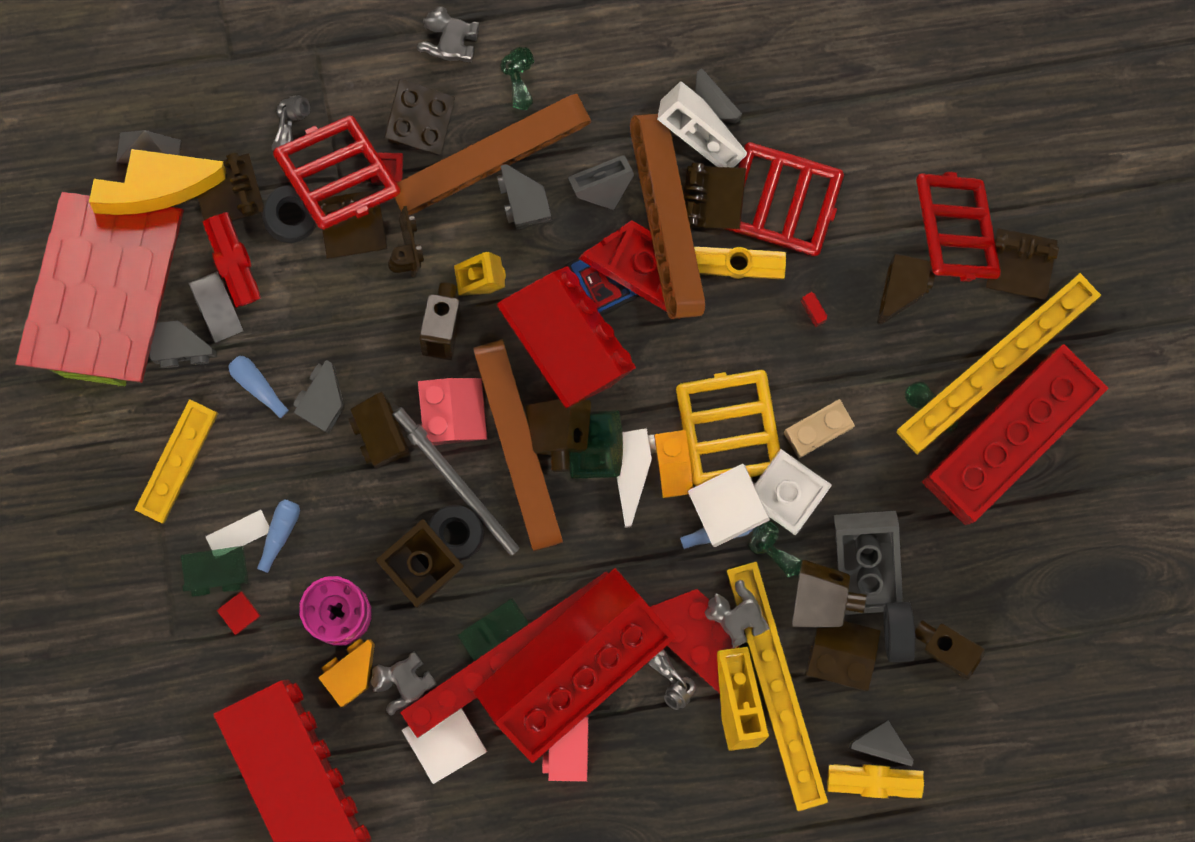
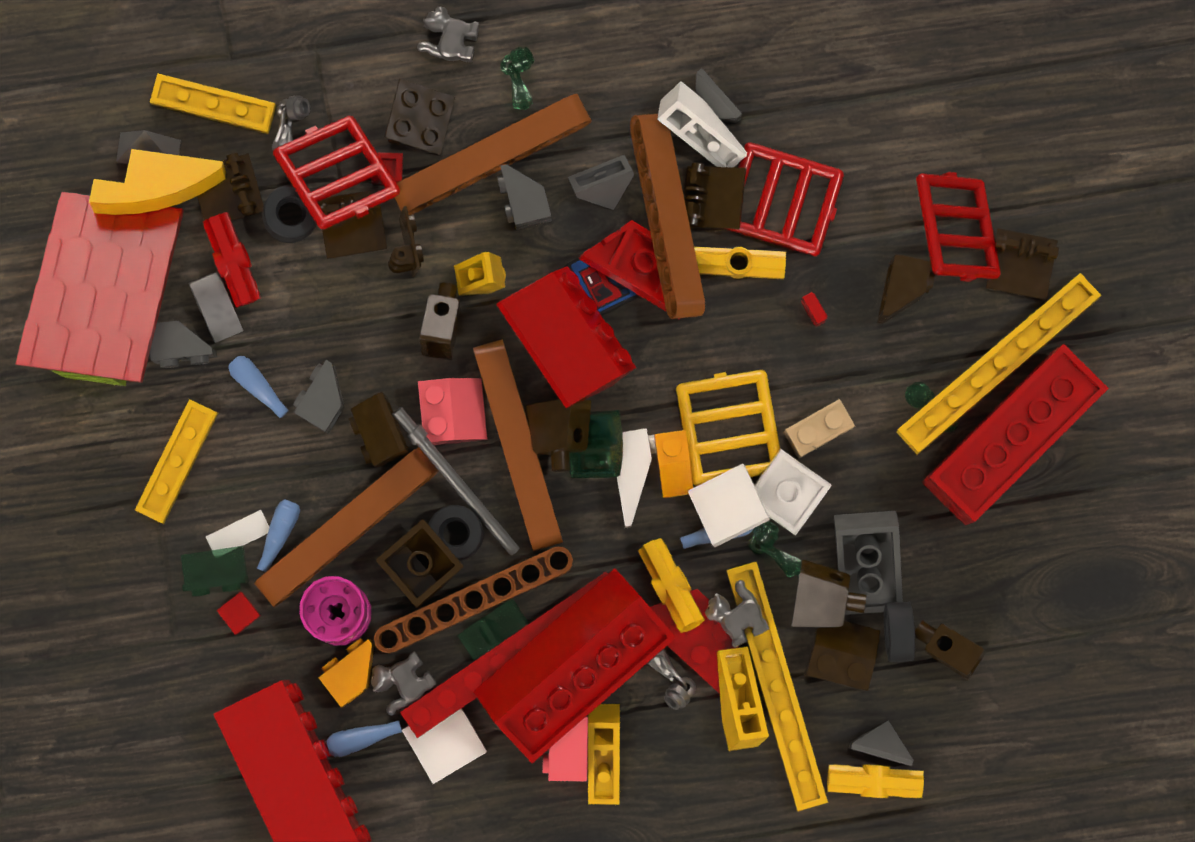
none -> yellow tile [150,73,276,134]
none -> dark orange beam [254,447,439,607]
none -> medium blue piece [326,720,402,757]
none -> dark orange beam [374,546,573,653]
none -> yellow slope [588,704,620,805]
none -> yellow piece [638,538,705,633]

